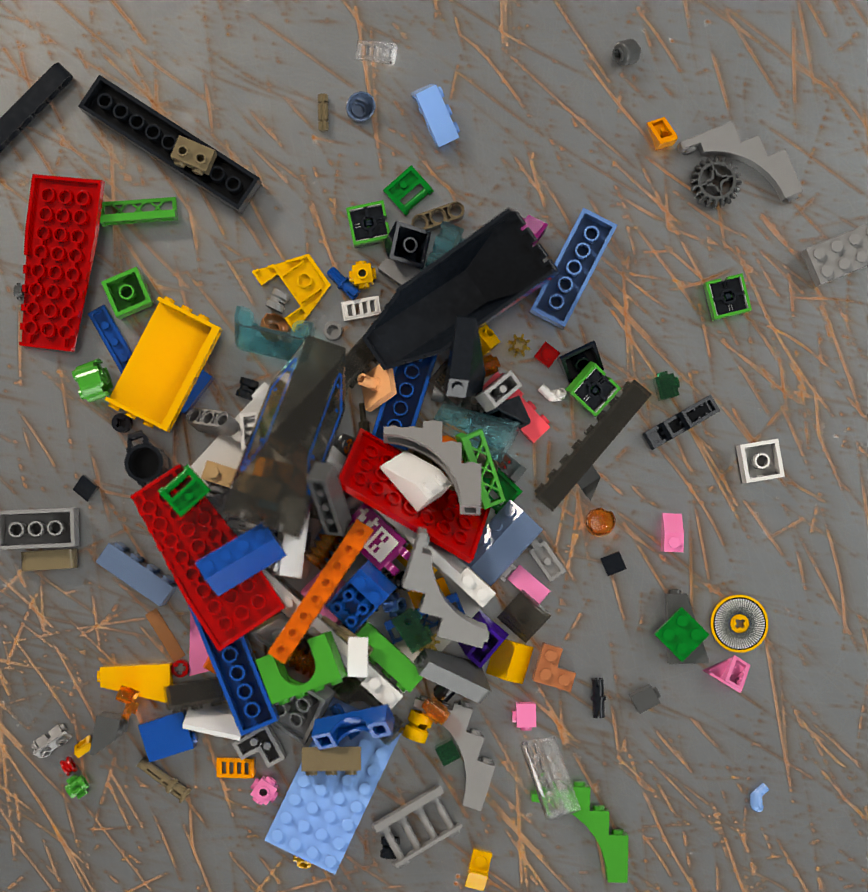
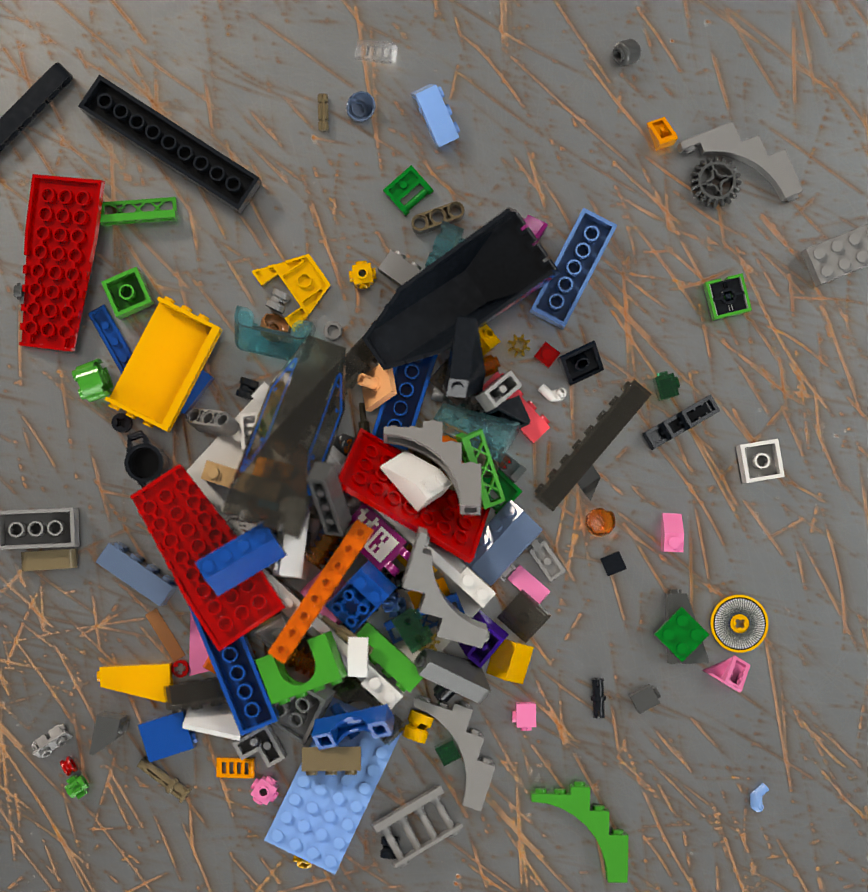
black slope [72,475,100,502] -> none
yellow tile [74,735,92,758] -> none
clear orange bracket [116,685,140,721] -> none
green plate [158,464,211,517] -> none
dark tan brick [170,135,217,176] -> none
light grey wheel [206,483,228,507] -> none
blue axle [327,267,361,300] -> none
white slope [341,296,381,322] -> none
piece [346,200,390,248] -> none
black slope [384,221,431,269] -> none
clear orange brick [421,697,451,725] -> none
yellow slope [464,848,492,891] -> none
clear brick [520,736,581,820] -> none
nougat brick [532,642,576,692] -> none
piece [565,361,621,417] -> none

